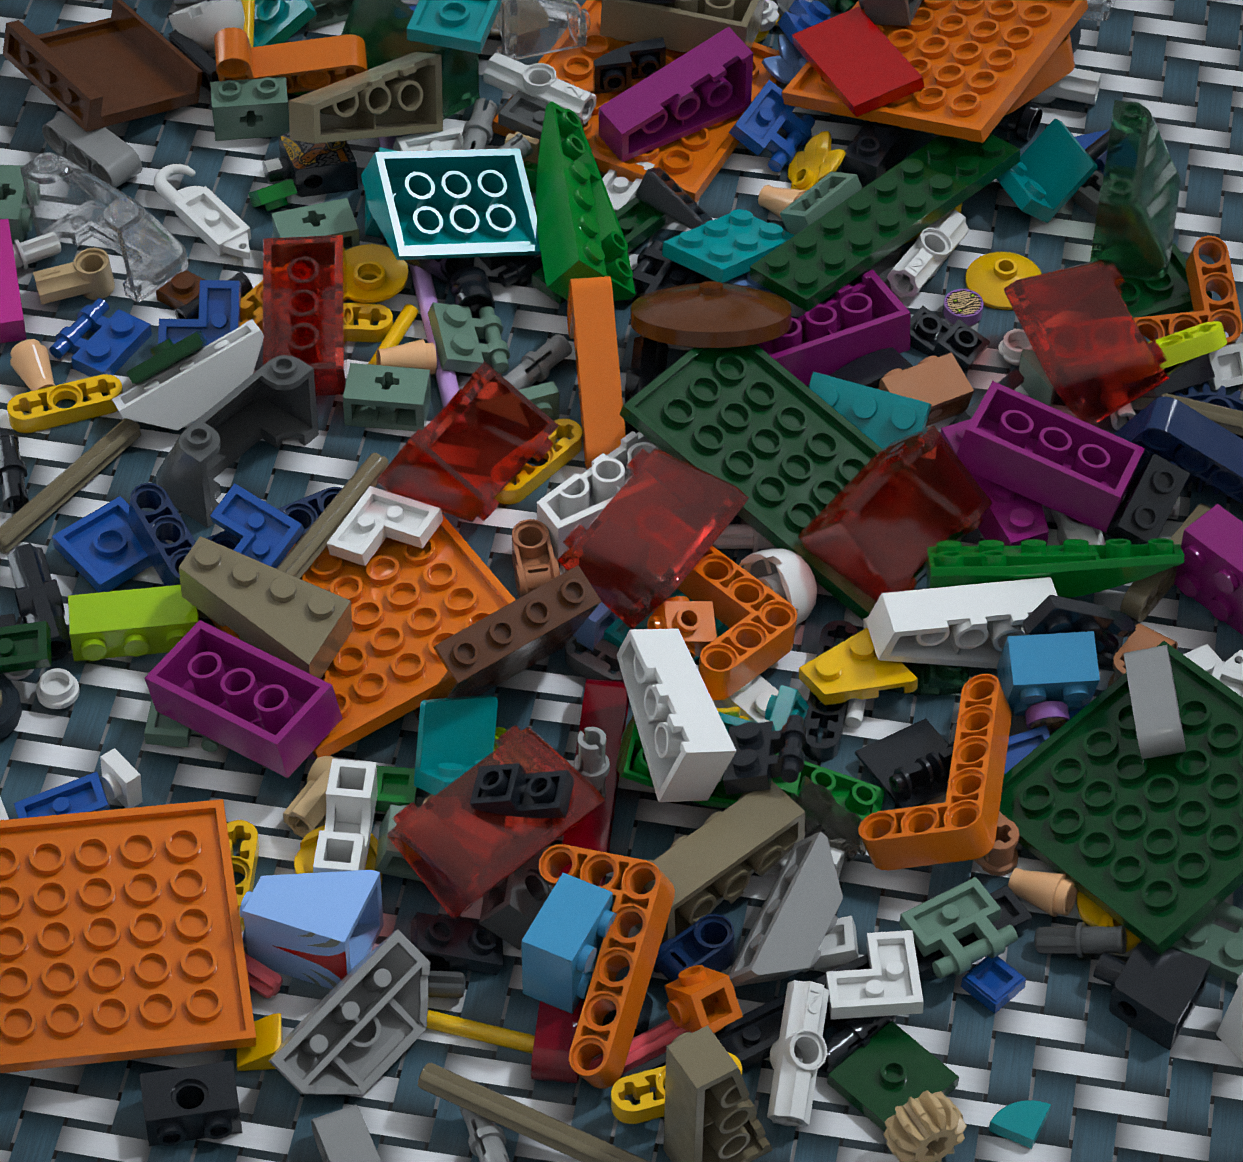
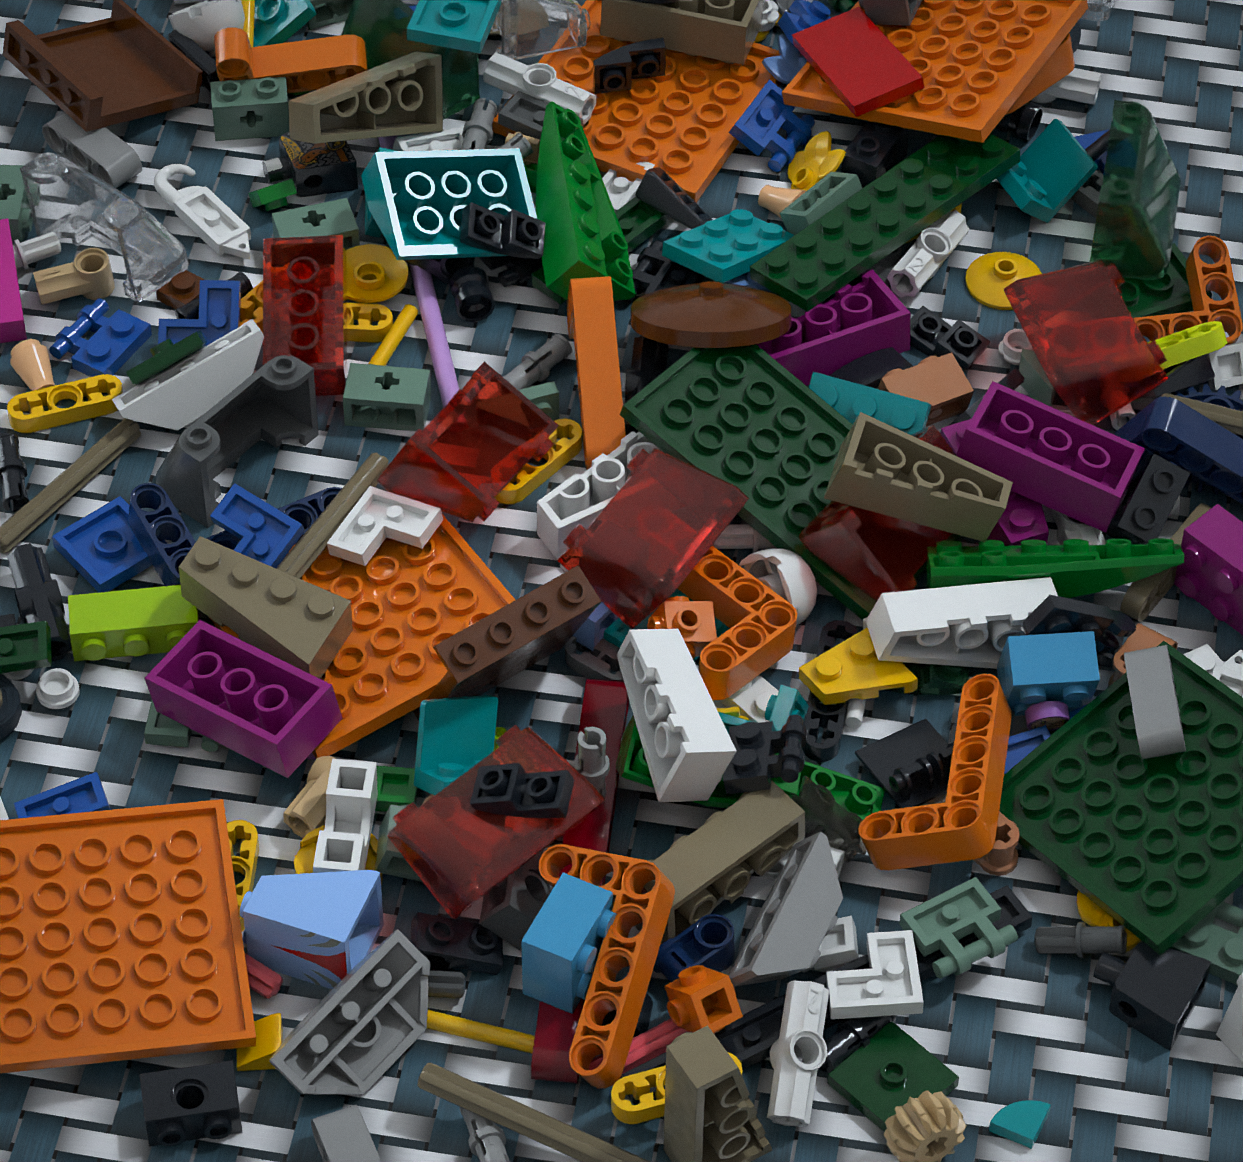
white plate [100,748,143,808] -> none
light nougat cone [376,339,437,375] -> none
sand green plate [428,302,510,374] -> none
nougat piece [512,519,560,598] -> none
magenta wedge [599,27,753,162] -> none
tile [943,289,984,326] -> none
blue tile [961,956,1026,1014] -> none
light nougat cone [1008,868,1078,917] -> none
none -> black slope [460,202,545,259]
none -> dark tan wedge [824,412,1013,542]

